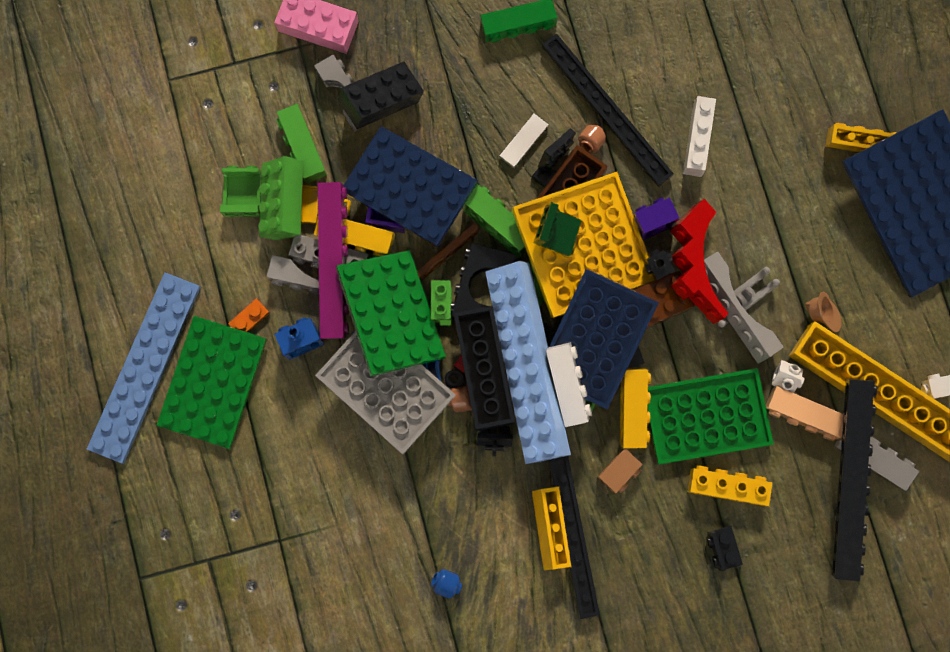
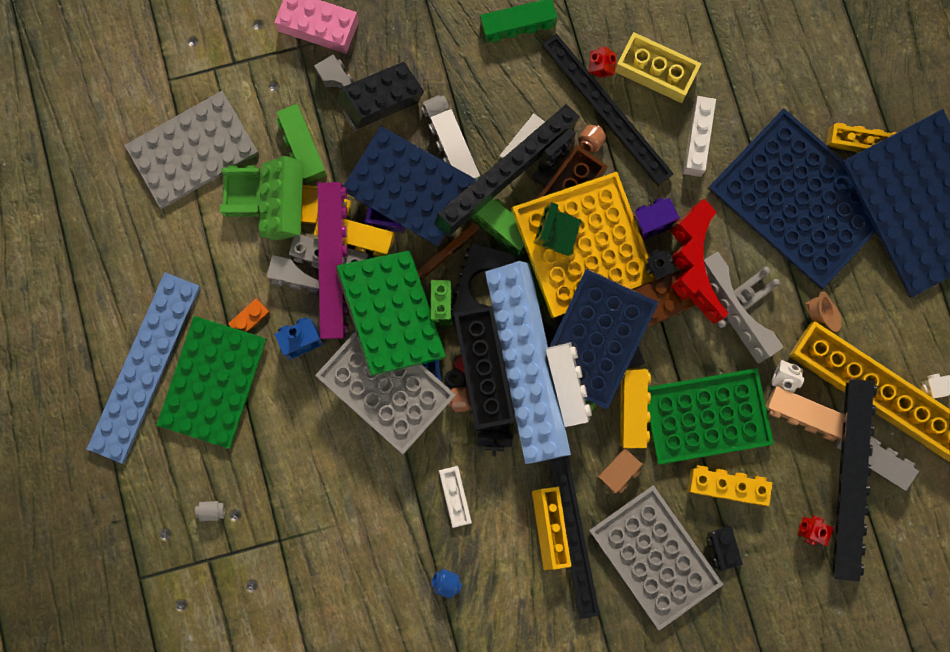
none -> light grey plate [125,91,259,209]
none -> light grey brick [195,501,225,522]
none -> light grey brick [420,95,450,119]
none -> white brick [429,109,480,179]
none -> black brick [434,104,580,237]
none -> white tile [439,466,472,528]
none -> red brick [589,47,617,78]
none -> light grey plate [589,485,724,631]
none -> light yellow brick [615,32,701,103]
none -> dark blue plate [708,108,876,290]
none -> red brick [797,515,834,546]

